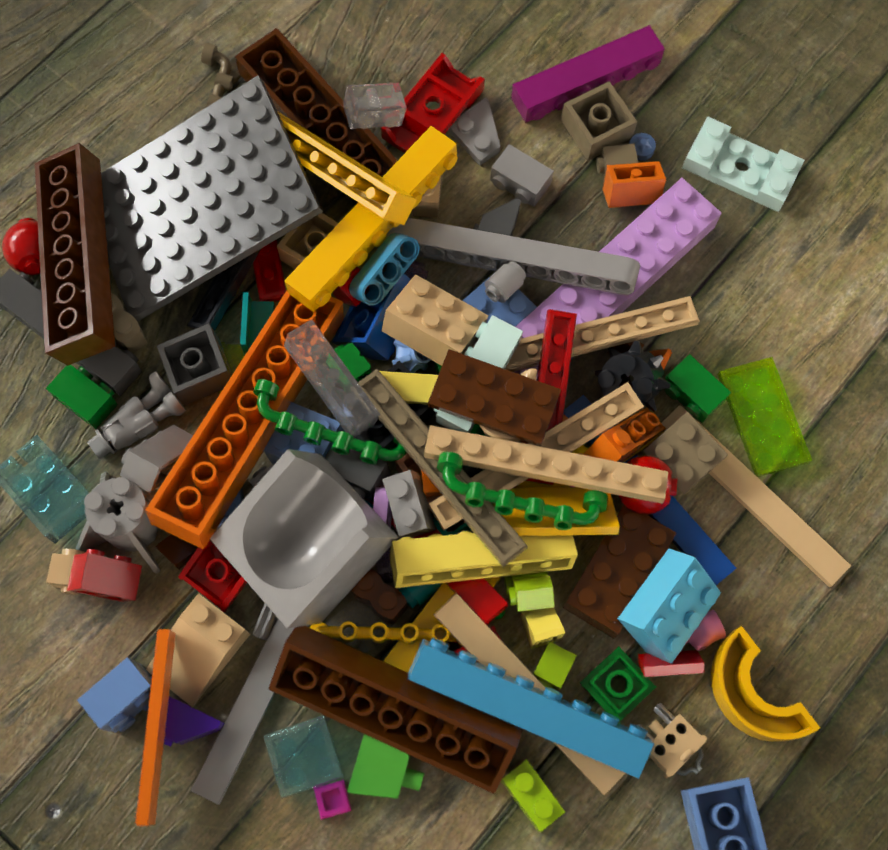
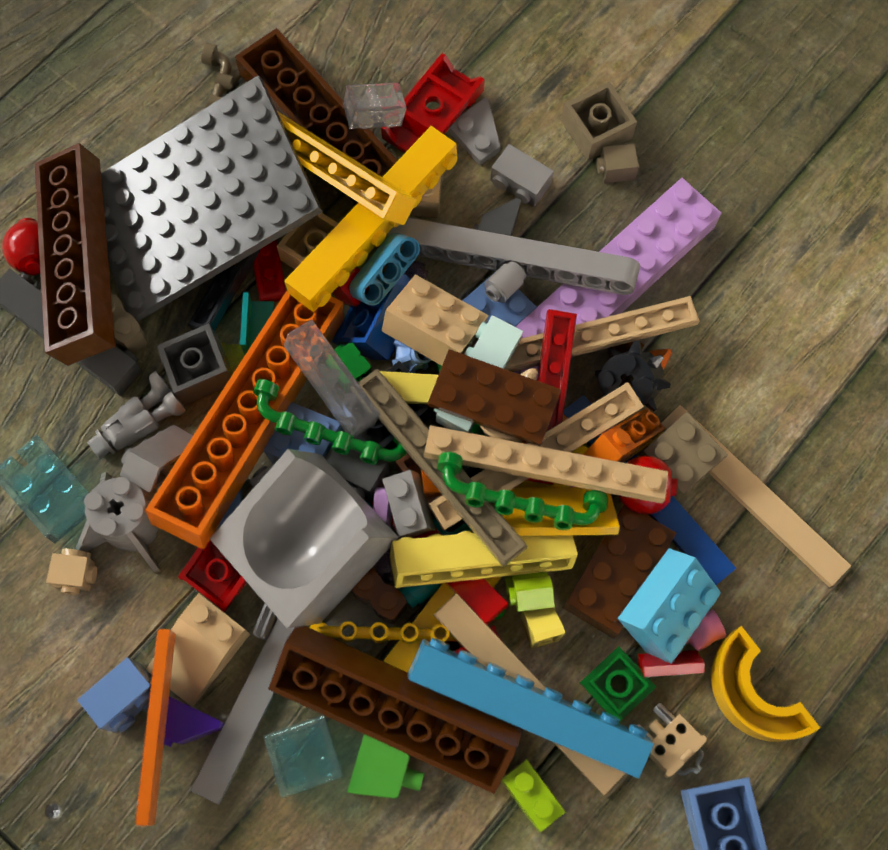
green brick [45,365,118,430] -> none
red brick [67,549,142,602] -> none
reddish brown slope [155,534,198,570] -> none
dark pink tile [314,780,352,820] -> none
magenta brick [511,25,665,123] -> none
lime brick [533,641,577,691] -> none
orange brick [603,161,666,208] -> none
medium blue tile [629,133,656,161] -> none
green brick [664,354,731,423] -> none
light aqua piece [682,116,805,212] -> none
clear neon green plate [717,357,812,477] -> none

